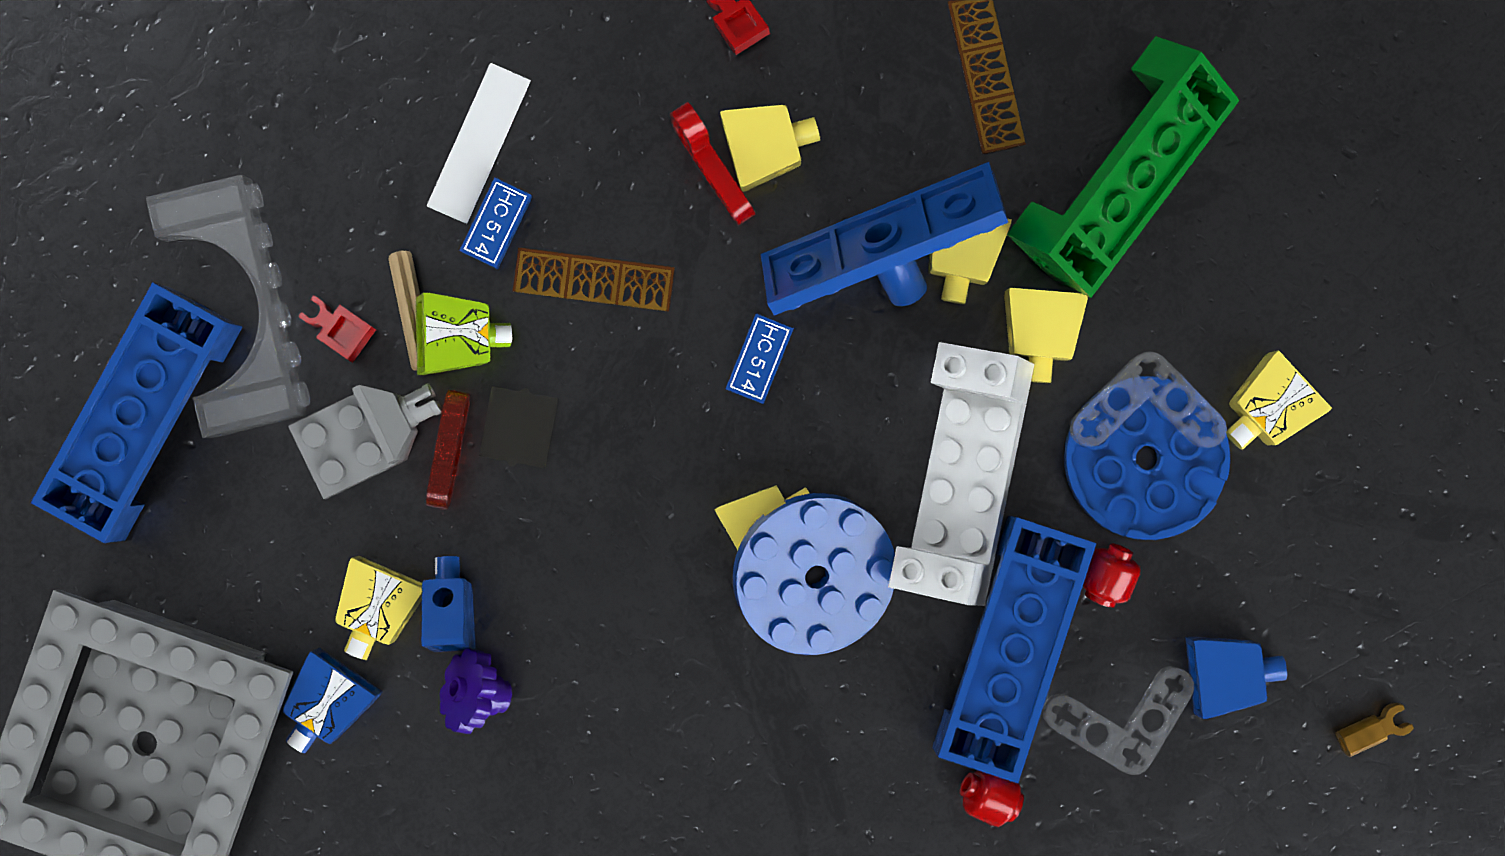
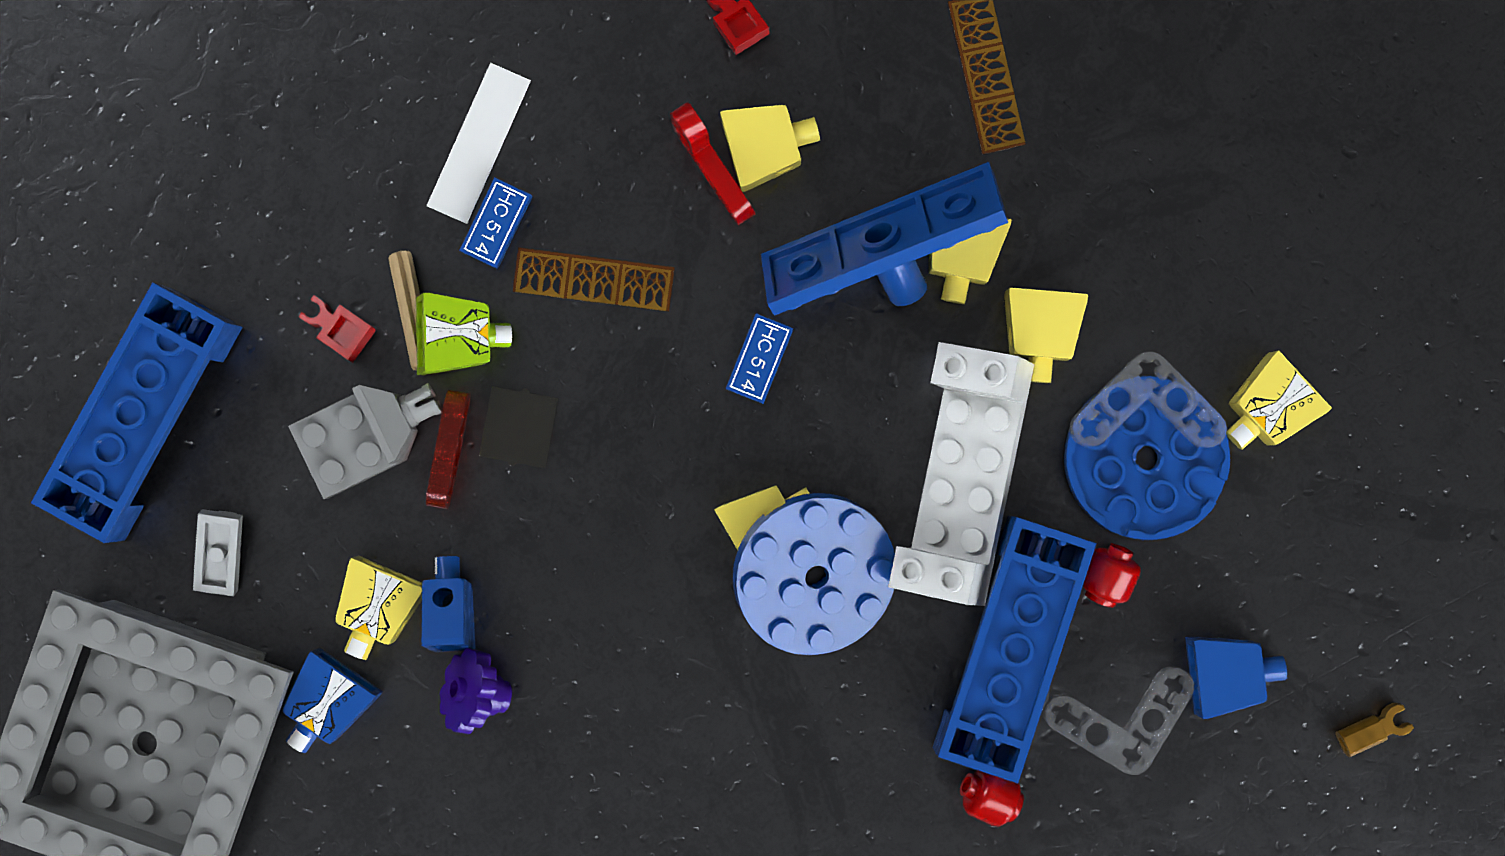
clear arch [146,174,310,438] -> none
green plate [1007,36,1240,298] -> none
none -> light grey plate [193,509,243,596]

